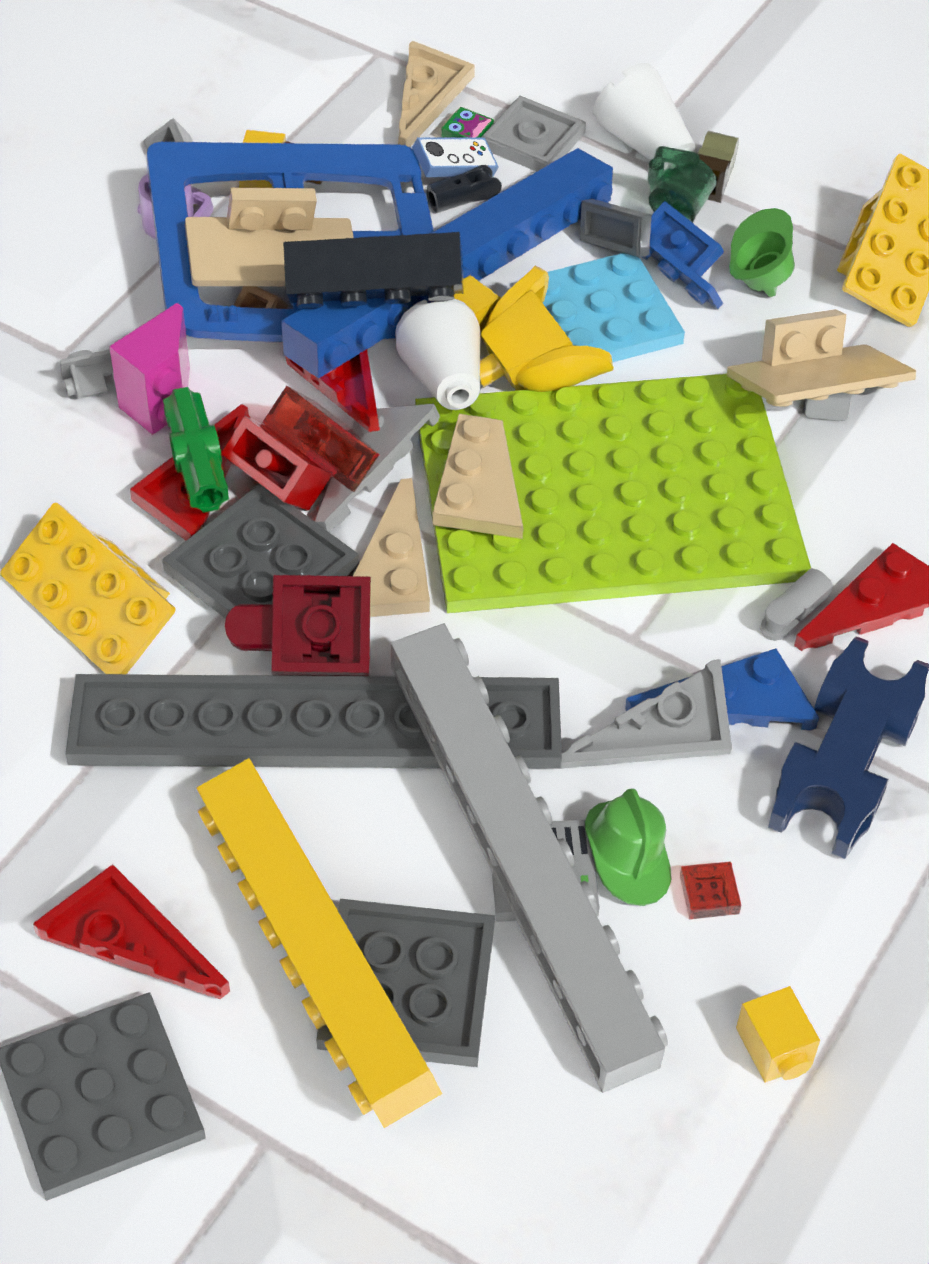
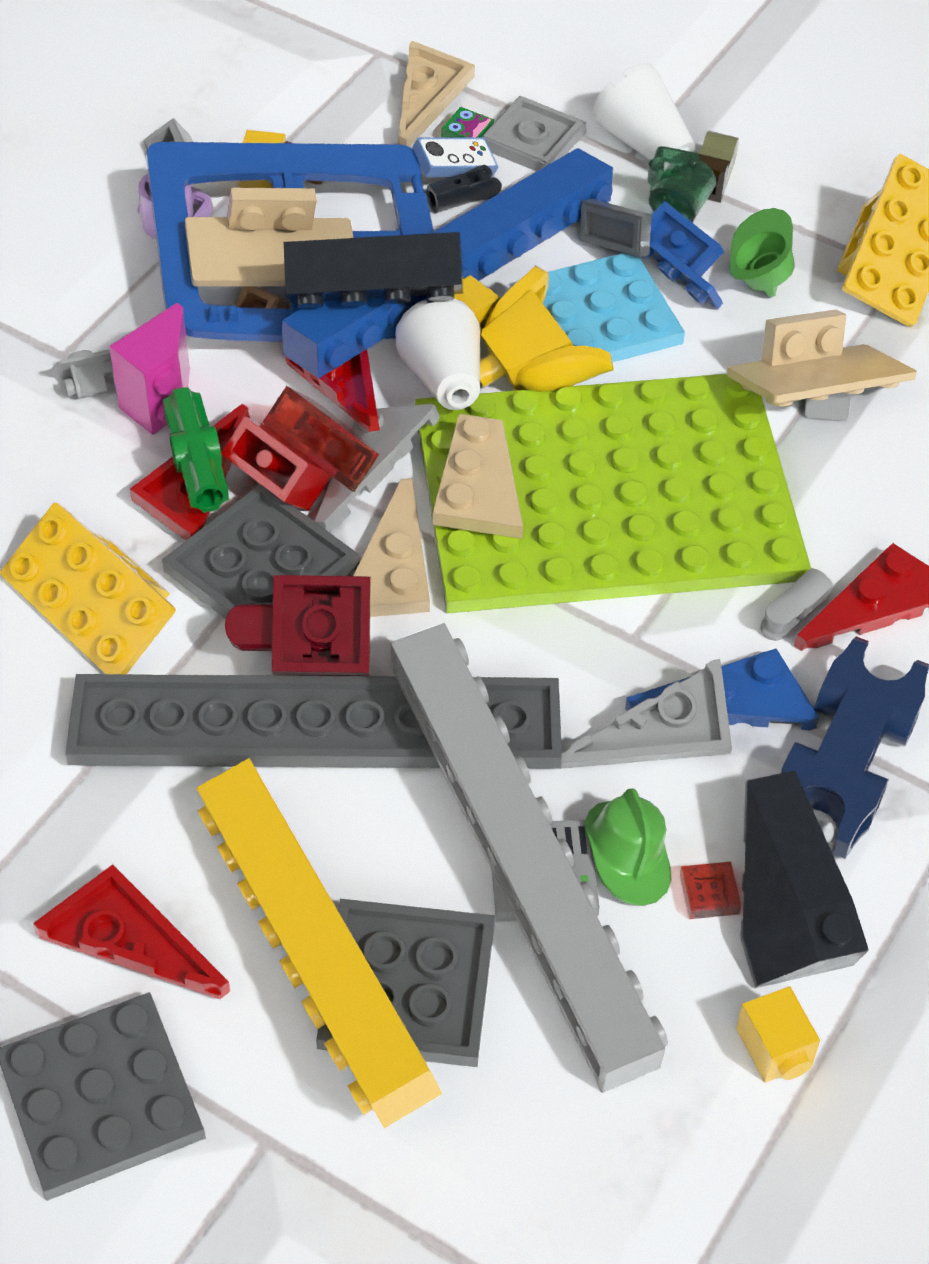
none -> black wedge [740,770,869,988]

